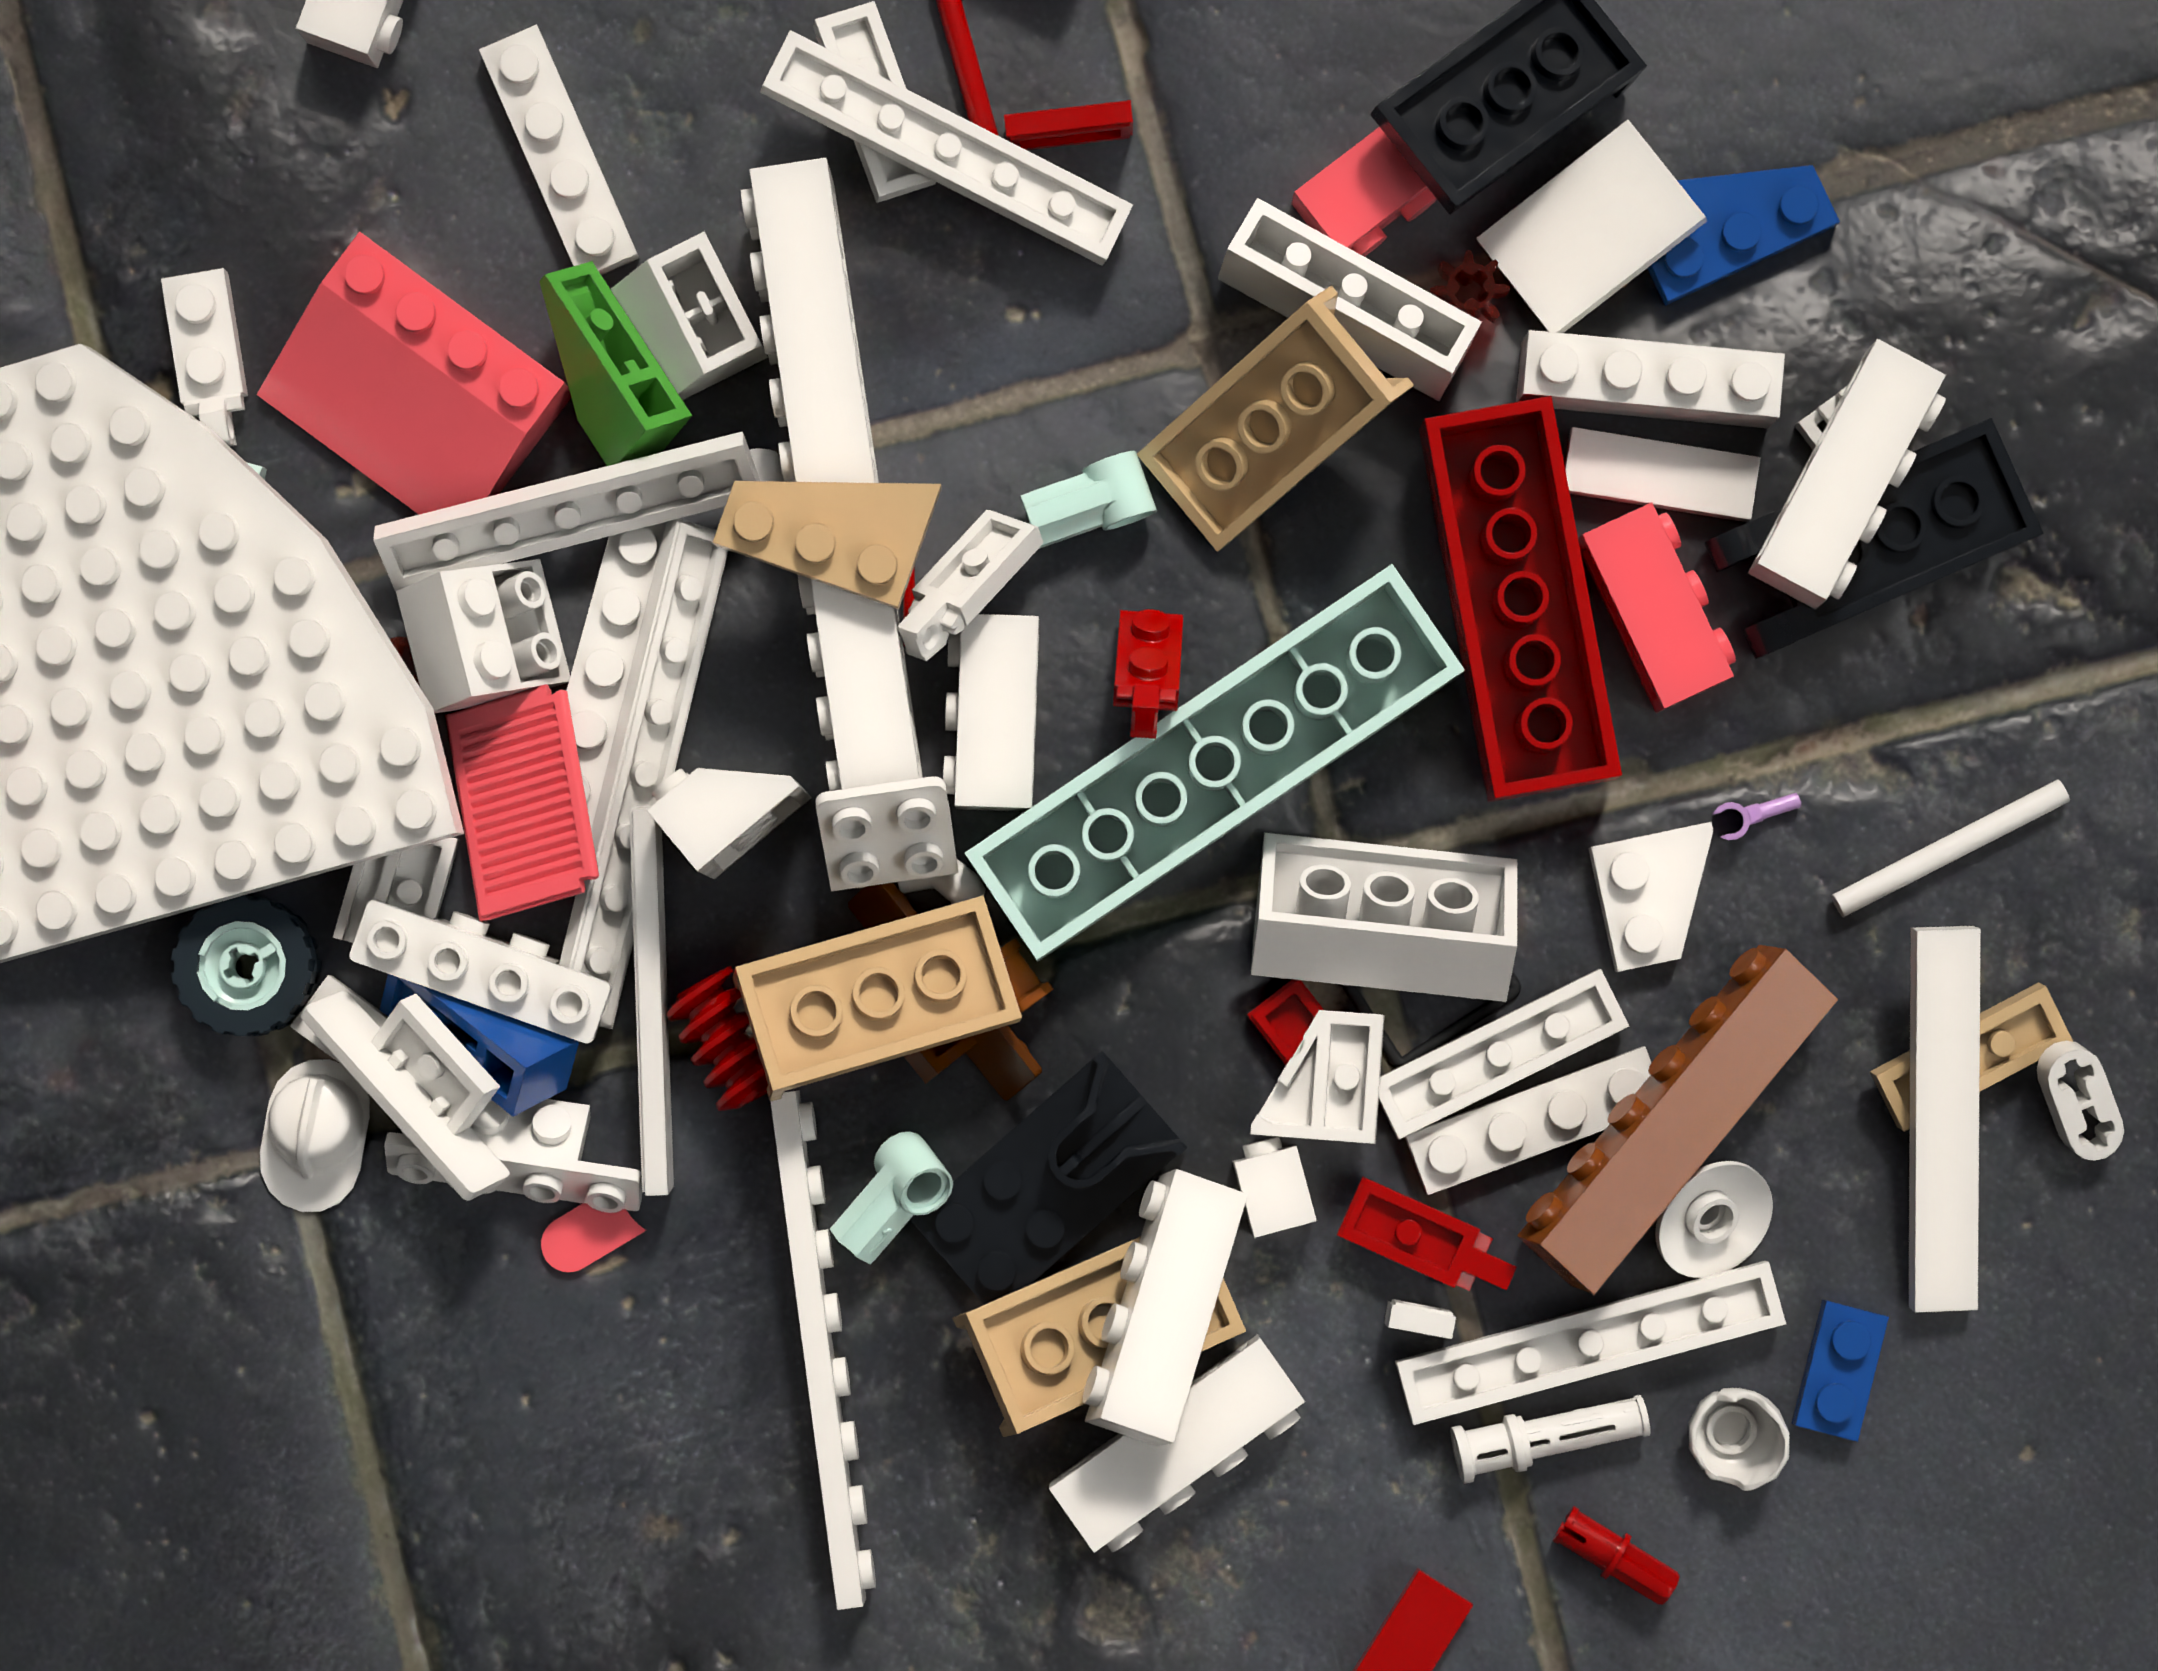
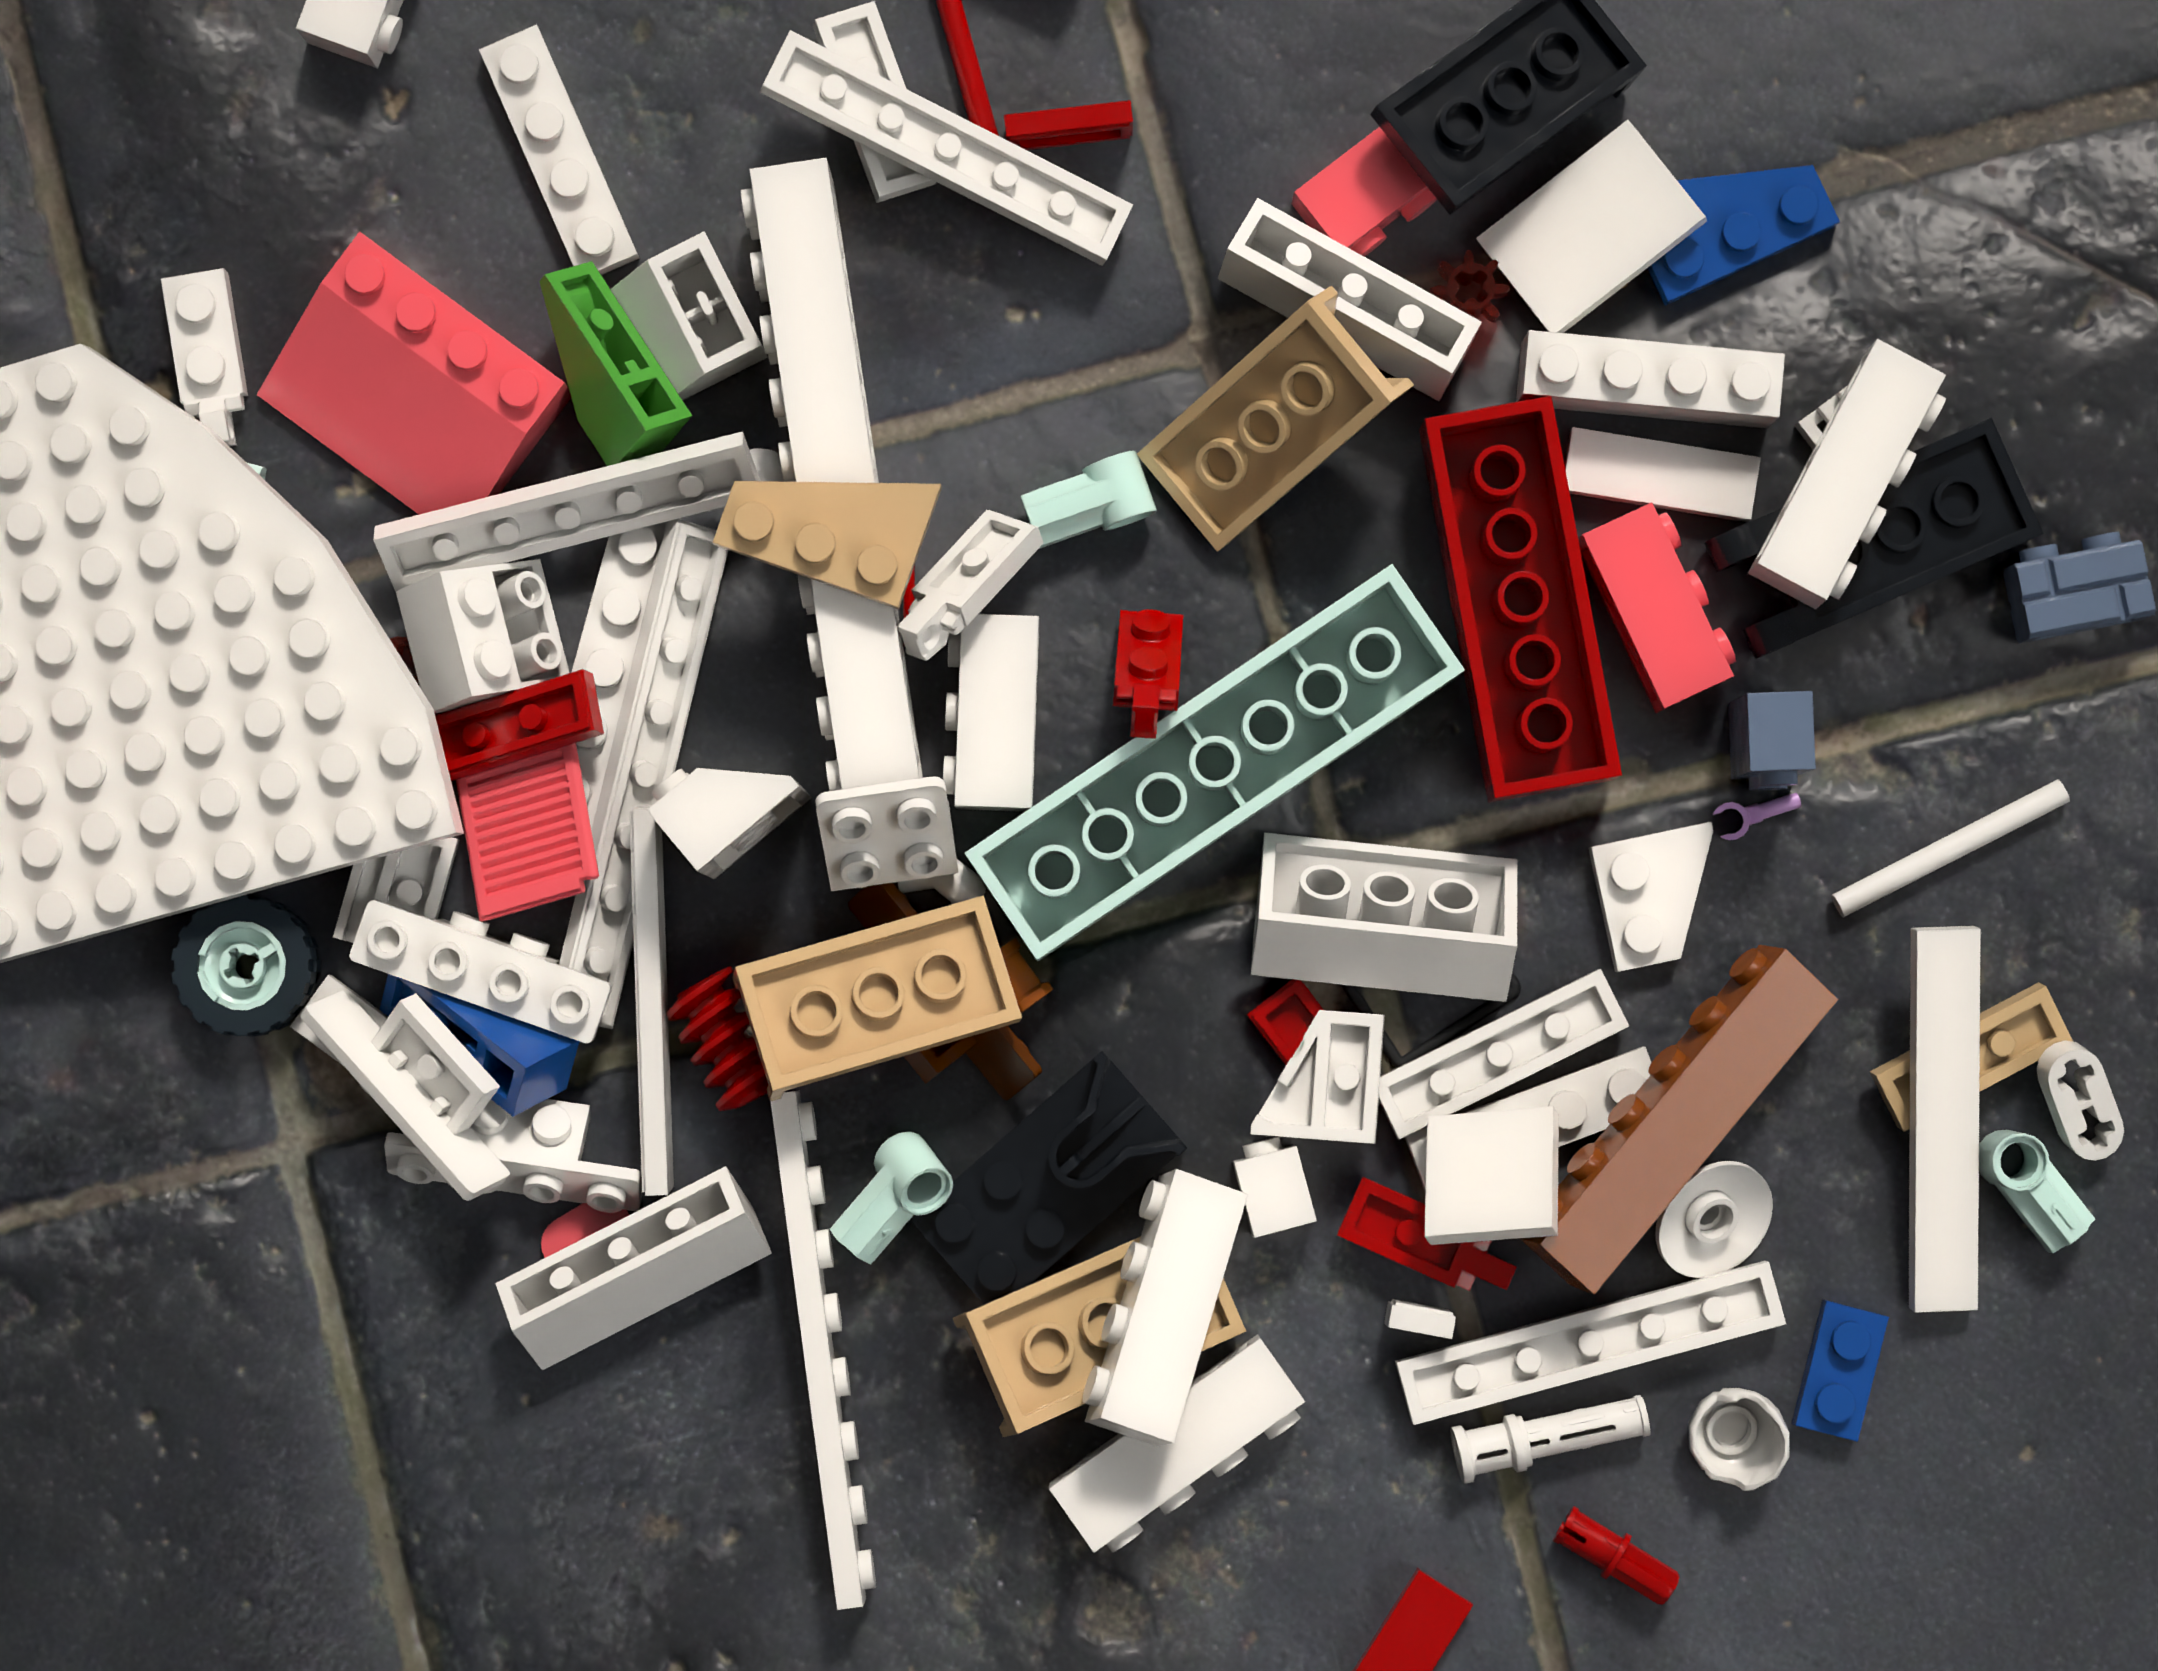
white piece [260,1059,370,1212] -> none
none -> red tile [435,669,604,781]
none -> white brick [495,1166,772,1370]
none -> white tile [1425,1106,1559,1245]
none -> sand blue brick [1728,691,1816,790]
none -> light aqua piece [1979,1130,2095,1253]
none -> sand blue brick [2003,532,2156,644]

